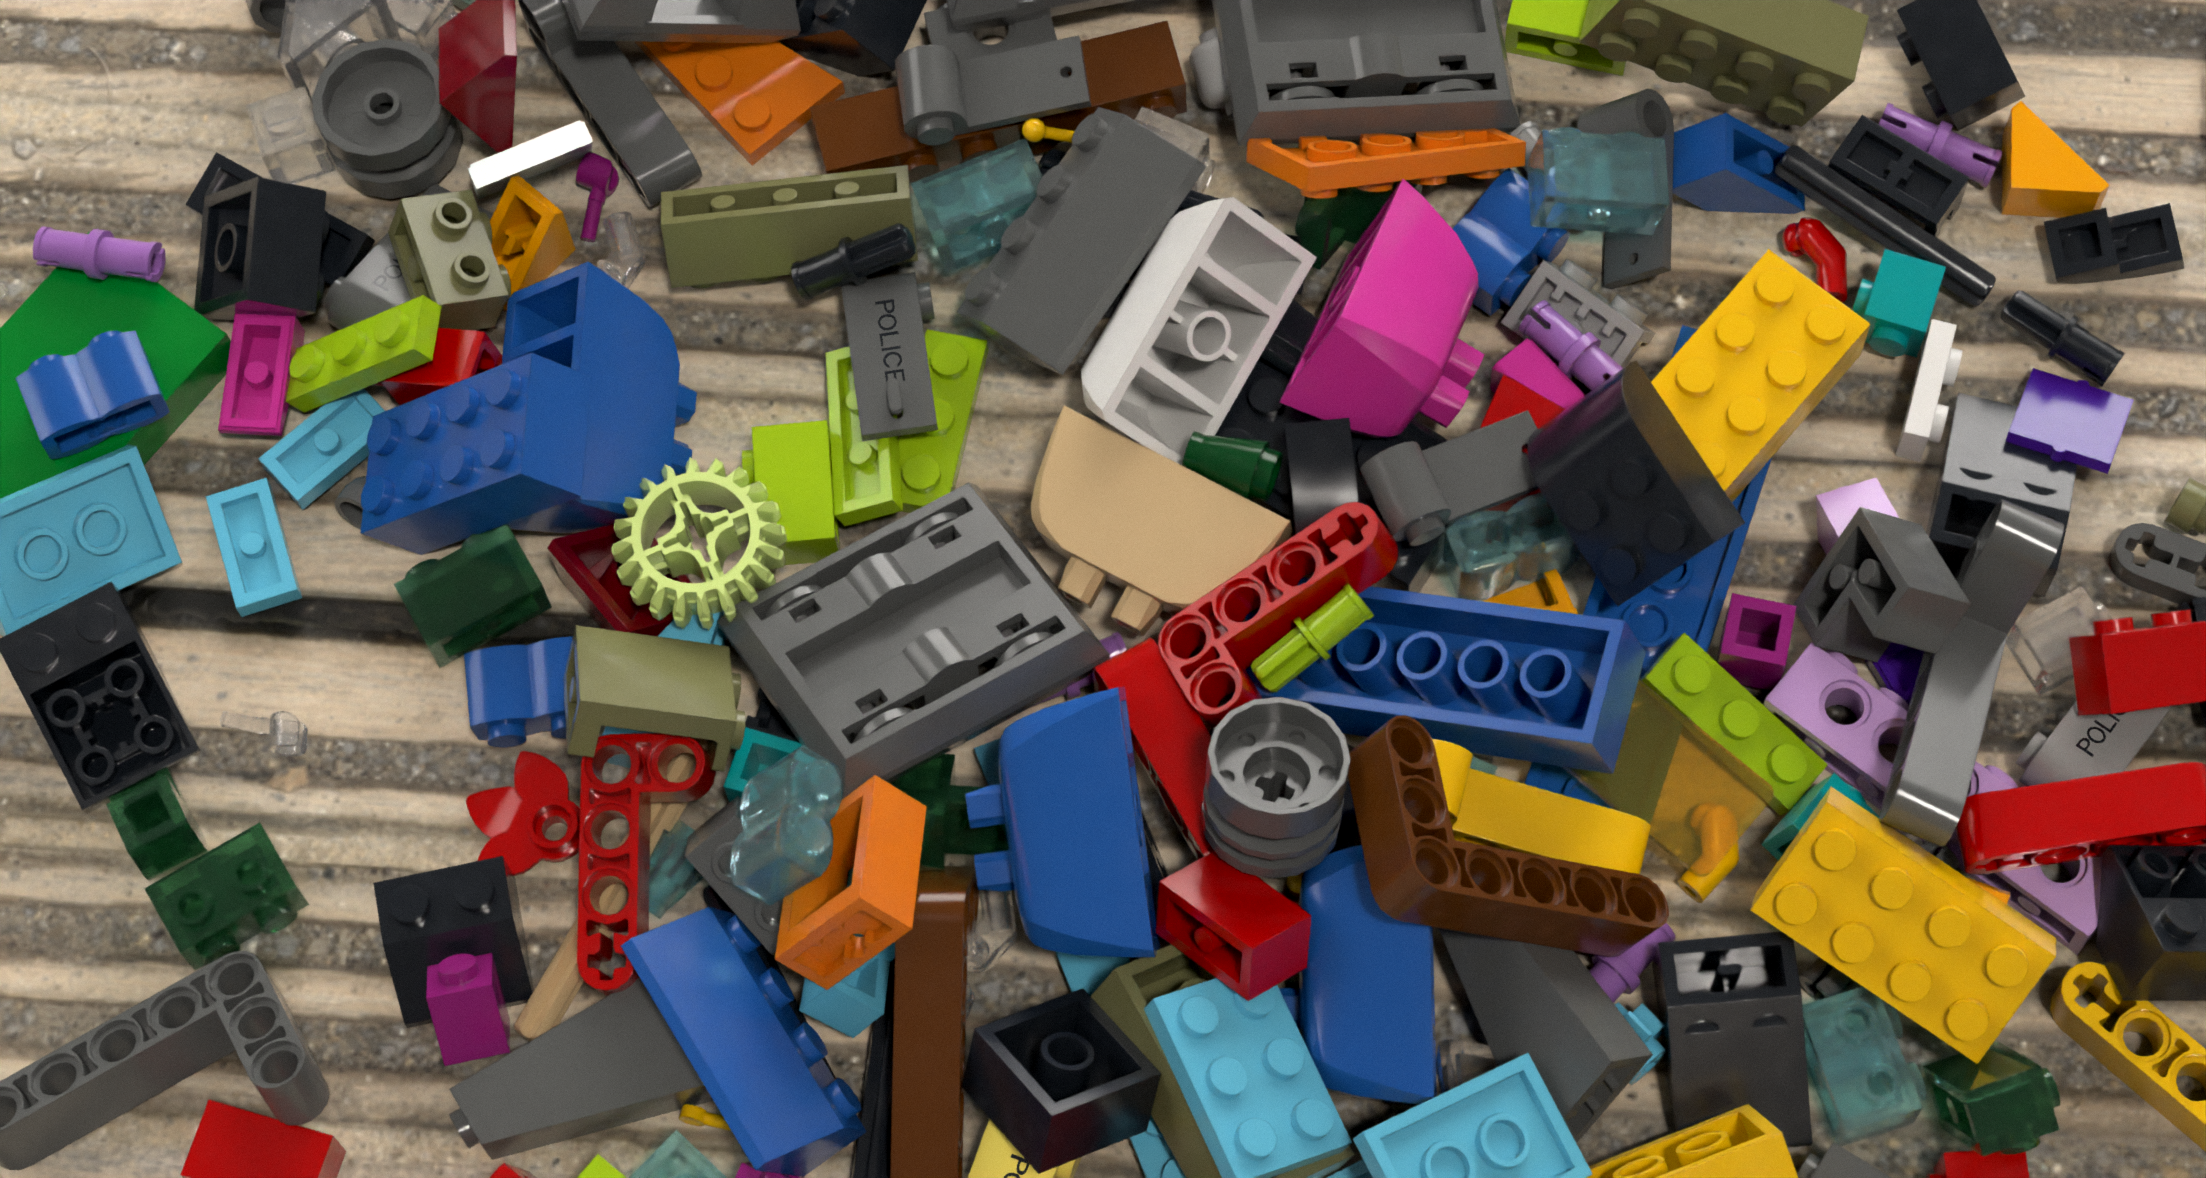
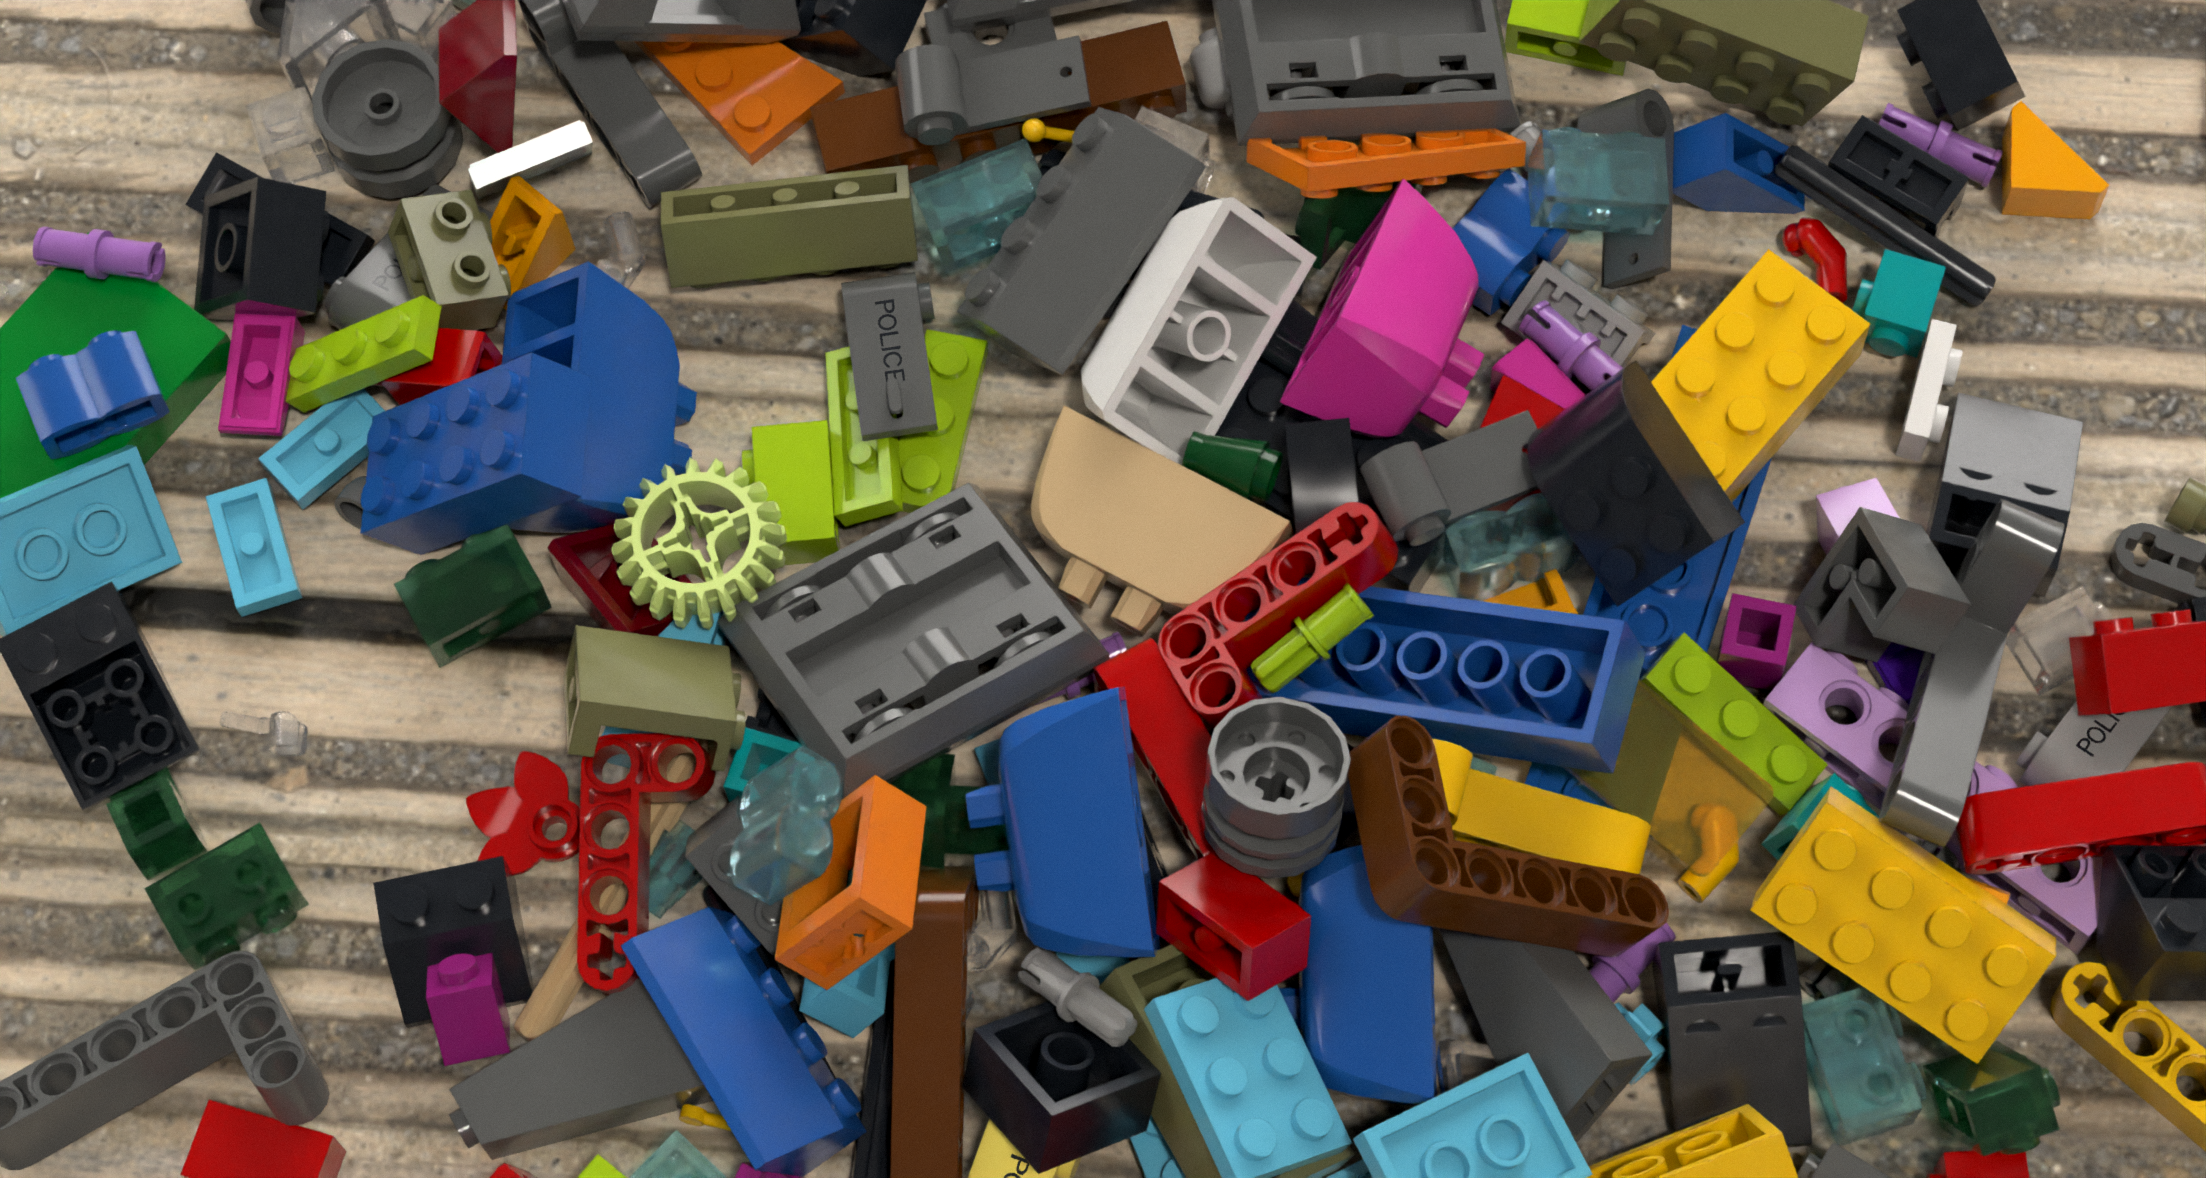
blue brick [464,636,573,748] -> none
magenta hand [576,152,619,242] -> none
black axle [791,223,916,301] -> none
black axle [2000,290,2125,387] -> none
piece [2006,368,2134,474] -> none
black slope [2044,203,2184,283] -> none
none -> light grey axle [1018,947,1138,1047]

